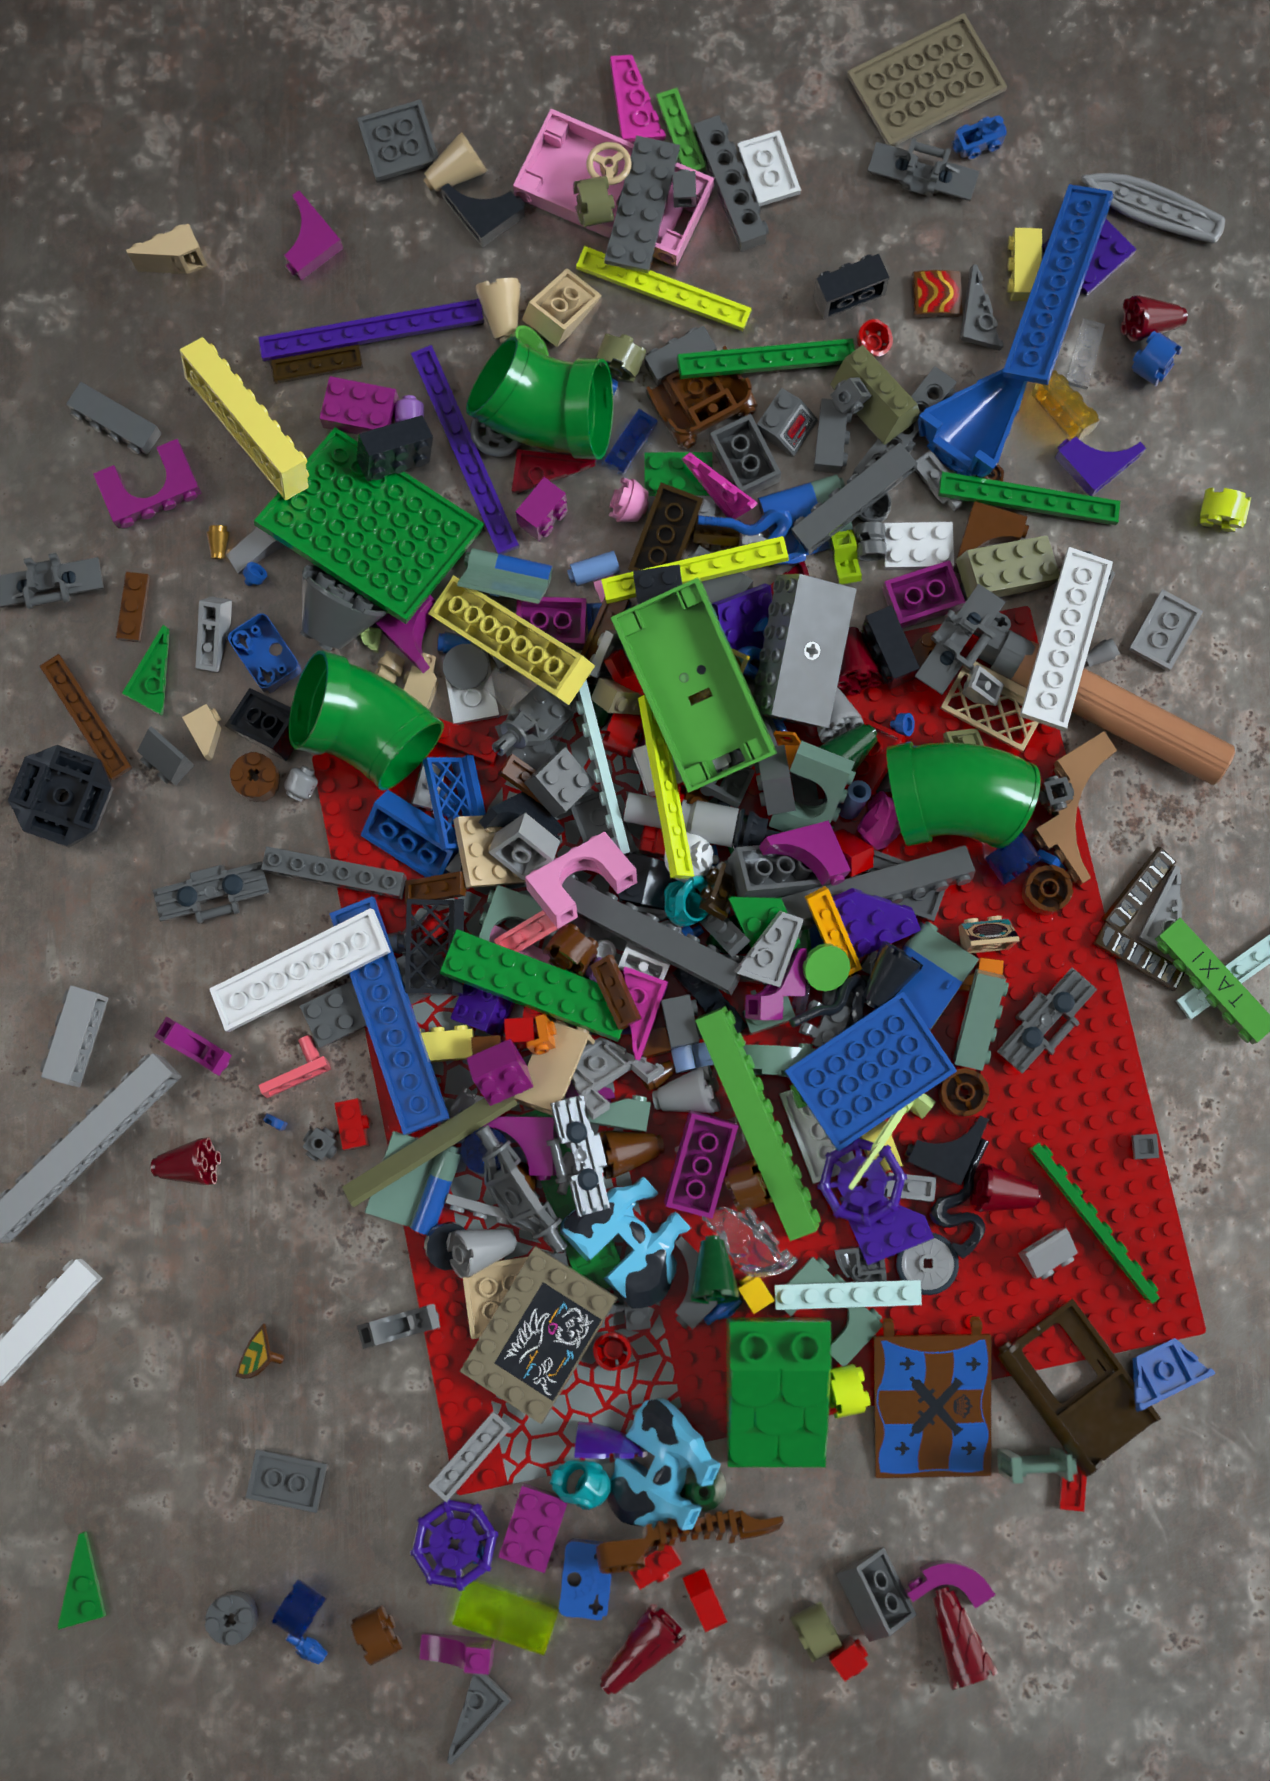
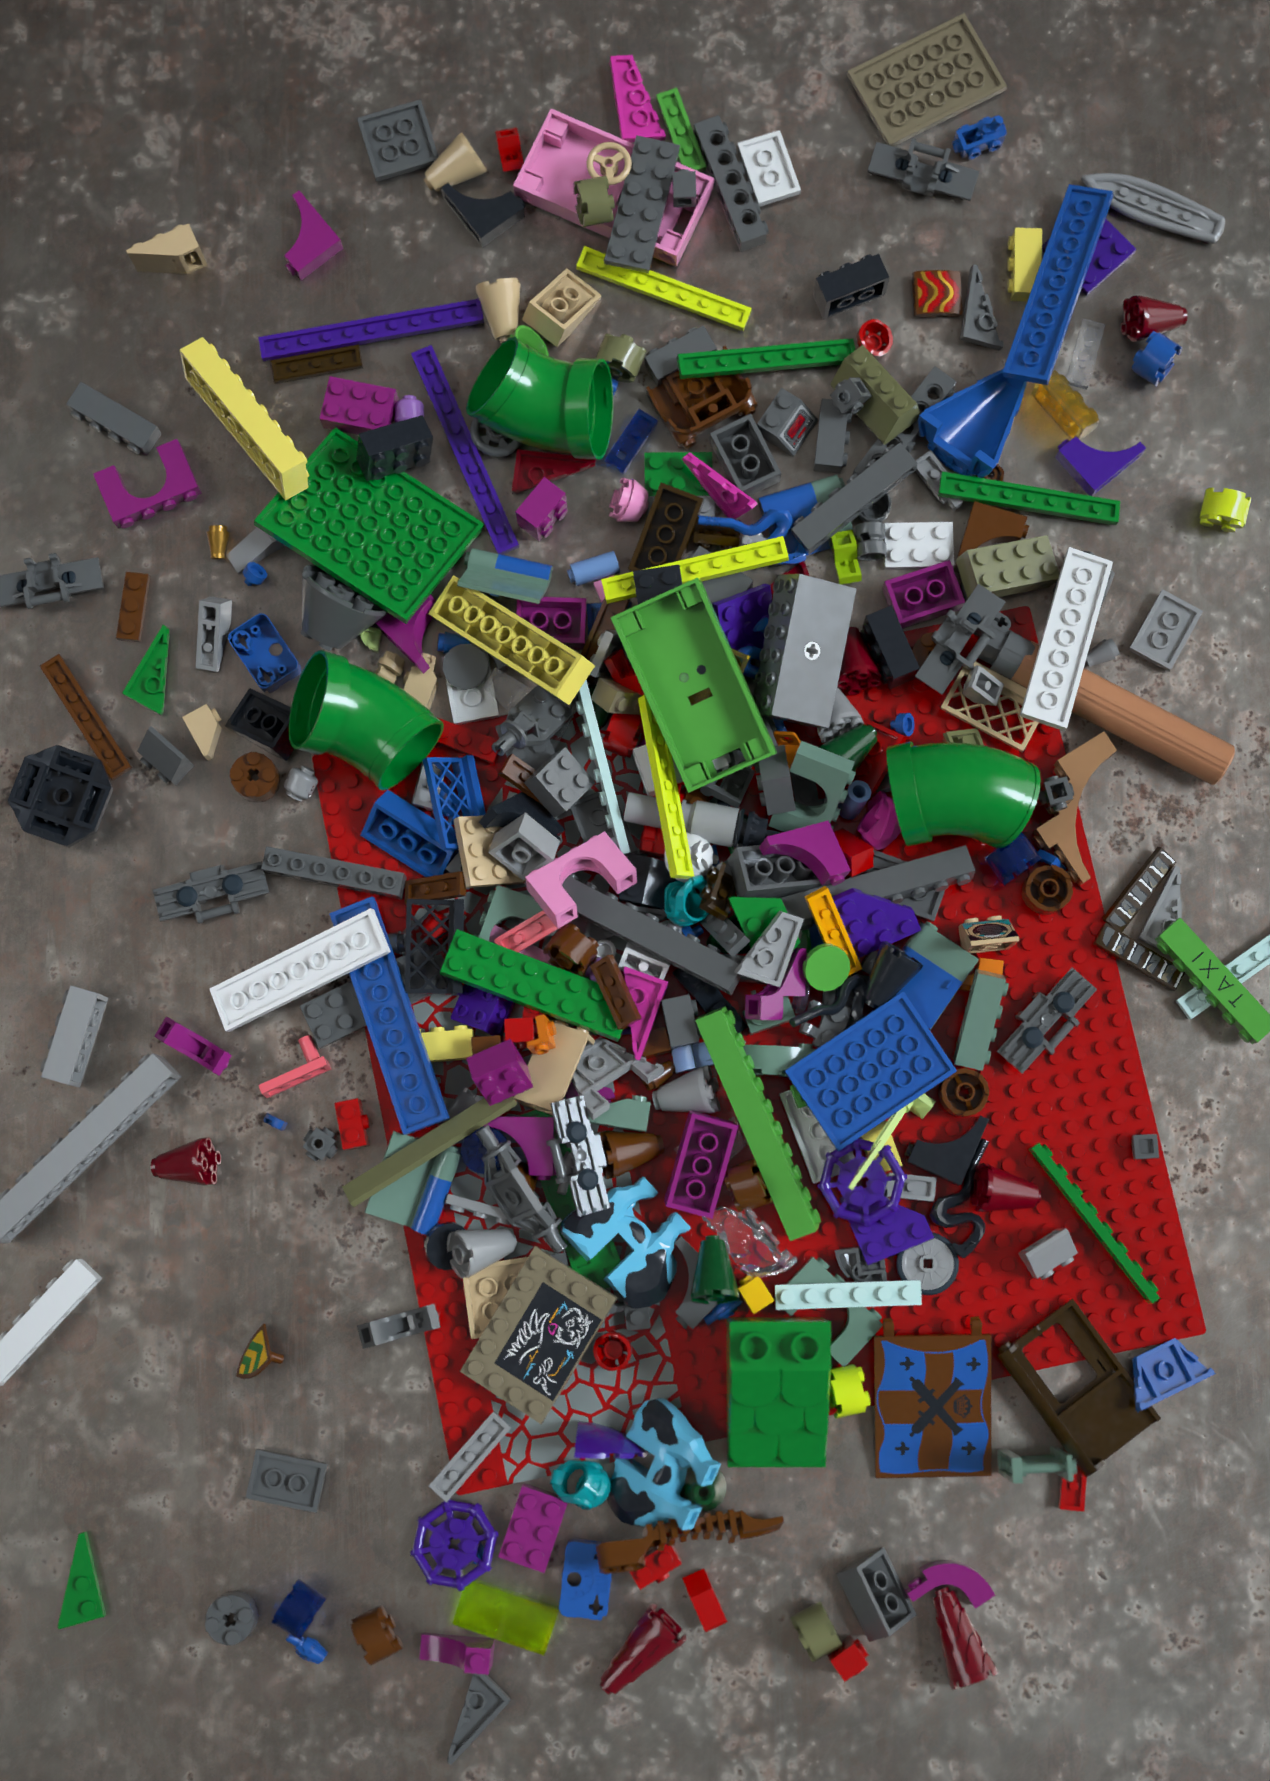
none -> red slope [495,127,524,172]

